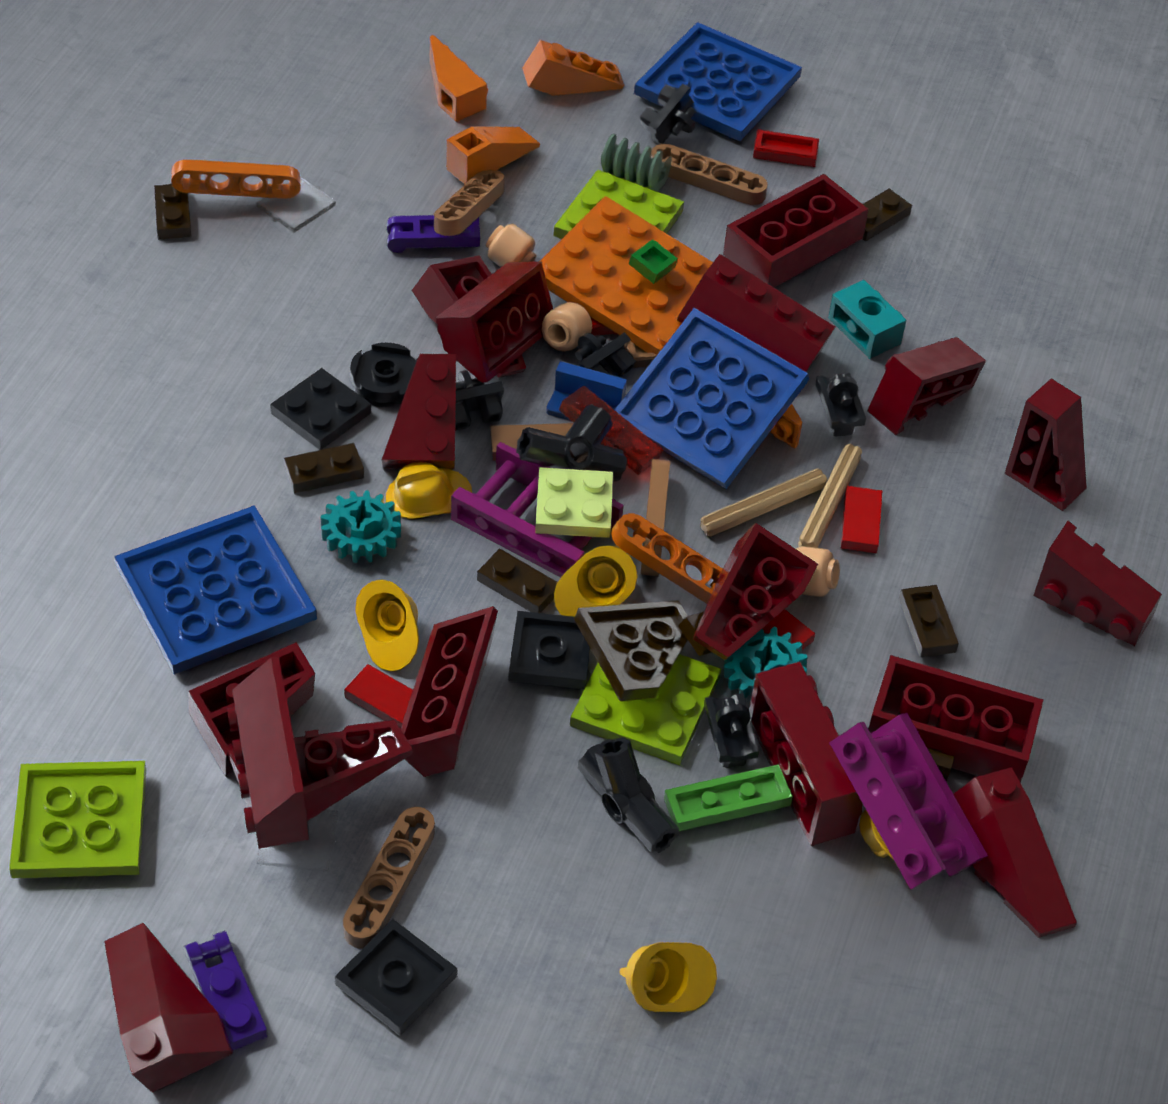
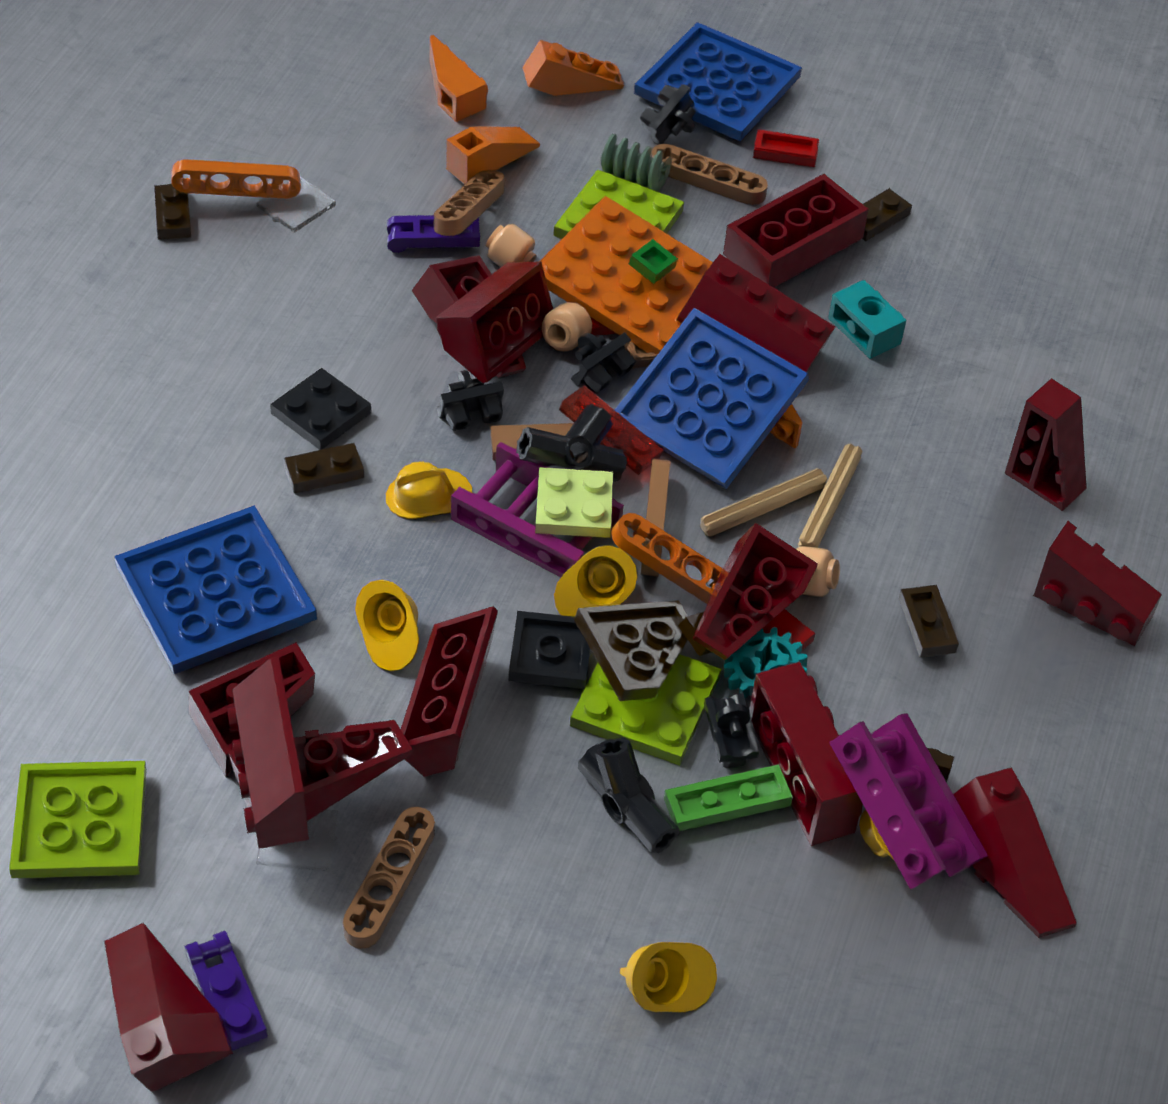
teal gear [321,490,401,563] -> none
black plate [335,919,457,1036] -> none
red tile [344,664,413,729] -> none
black plate [350,342,418,404] -> none
dark red wedge [381,353,456,470] -> none
dark brown plate [477,548,557,613] -> none
blue panel [546,361,627,432] -> none
black hips [815,373,866,437] -> none
red tile [840,486,883,553] -> none
dark red wedge [867,337,986,435] -> none
dark red brick [868,655,1044,783] -> none

